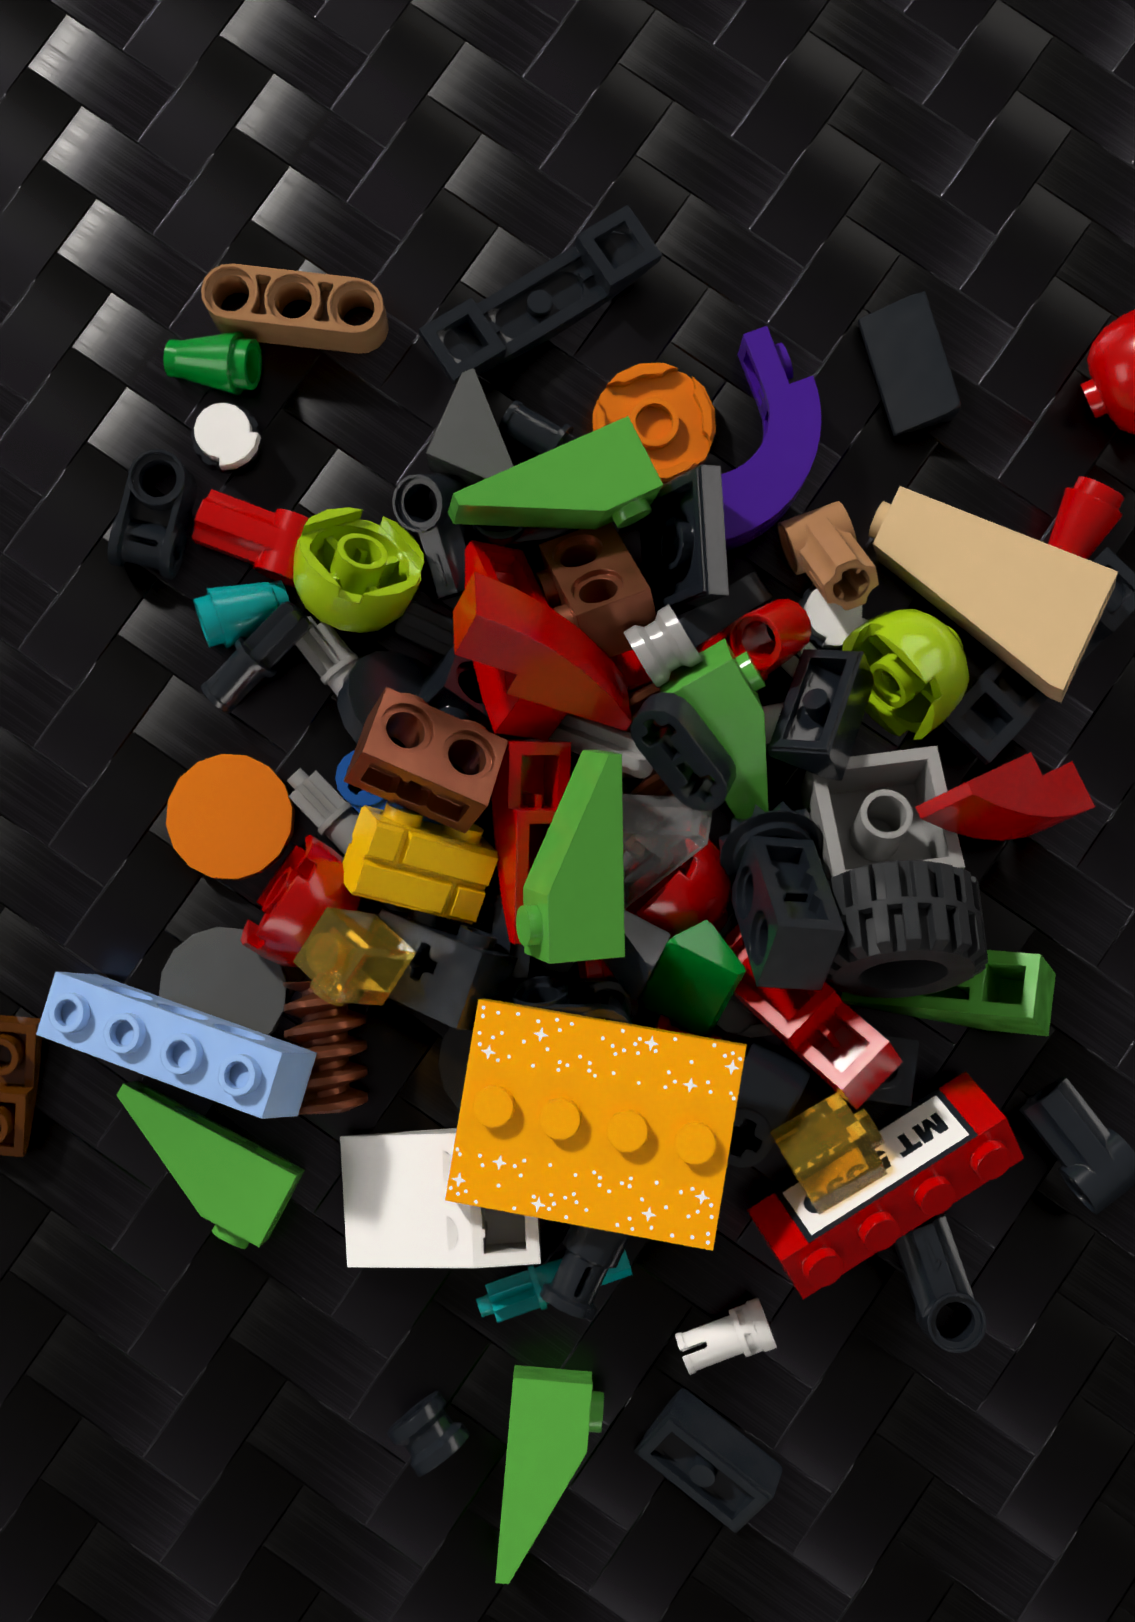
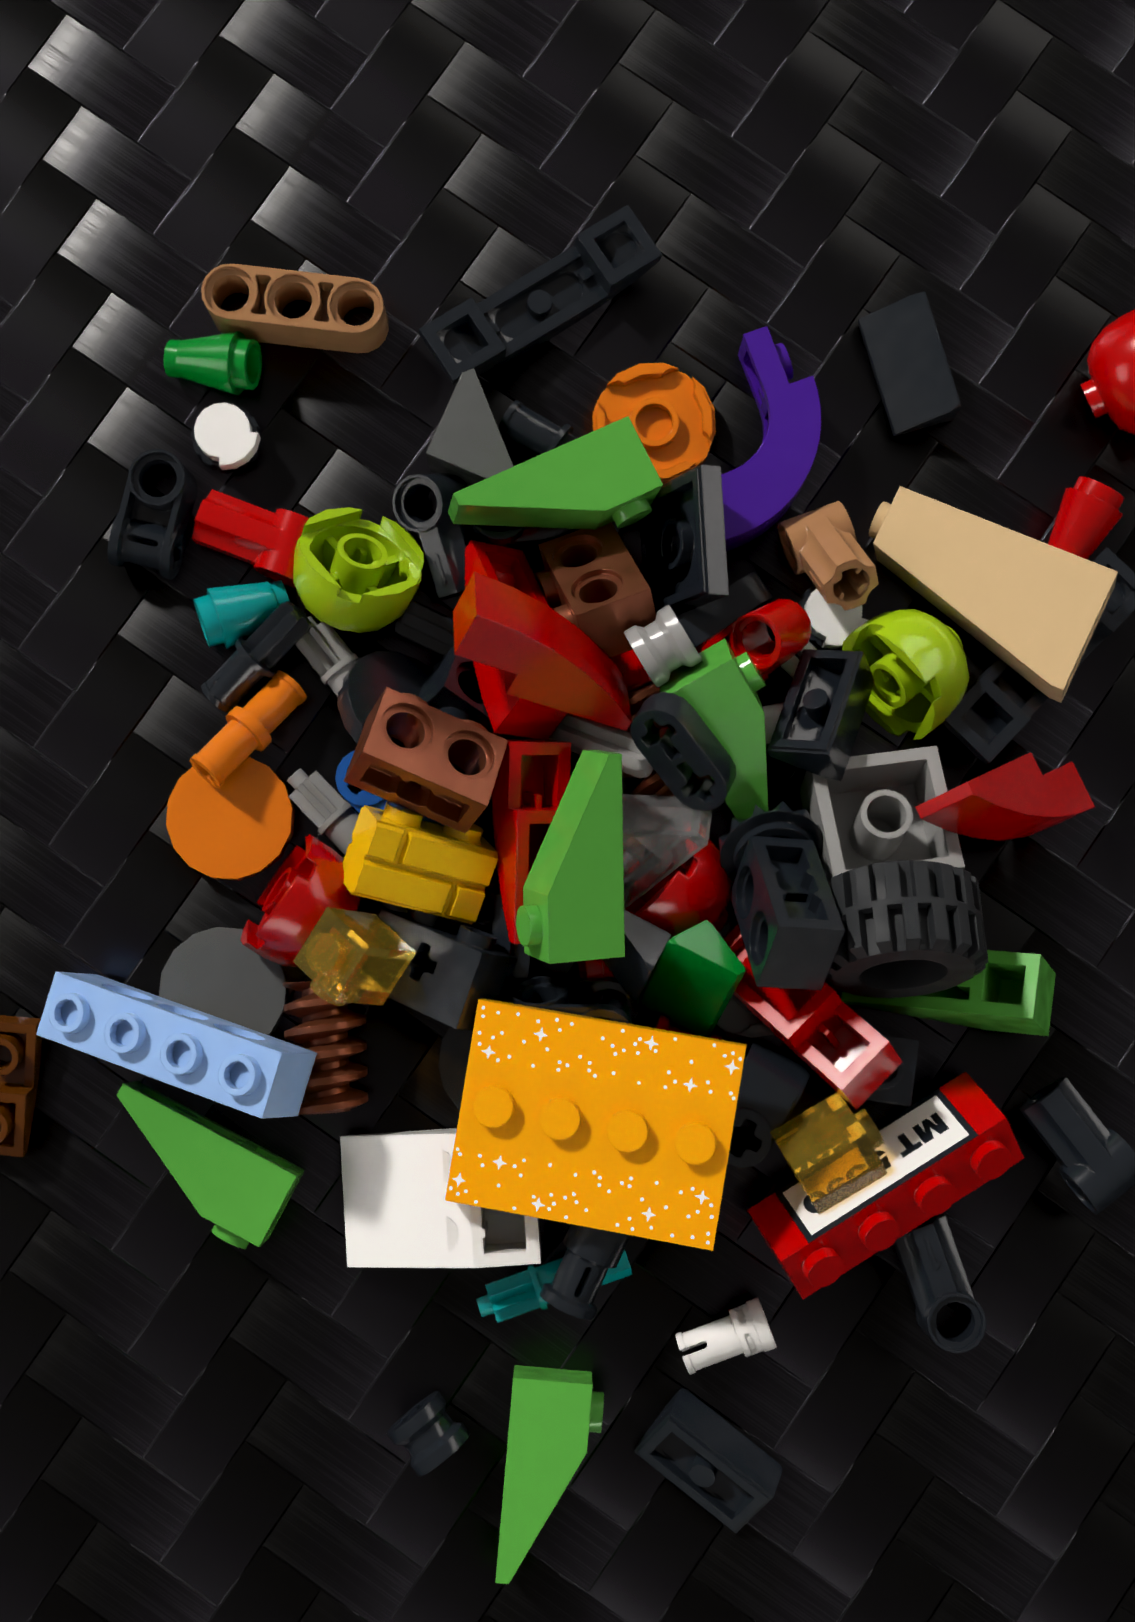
none -> orange pin [190,670,307,788]

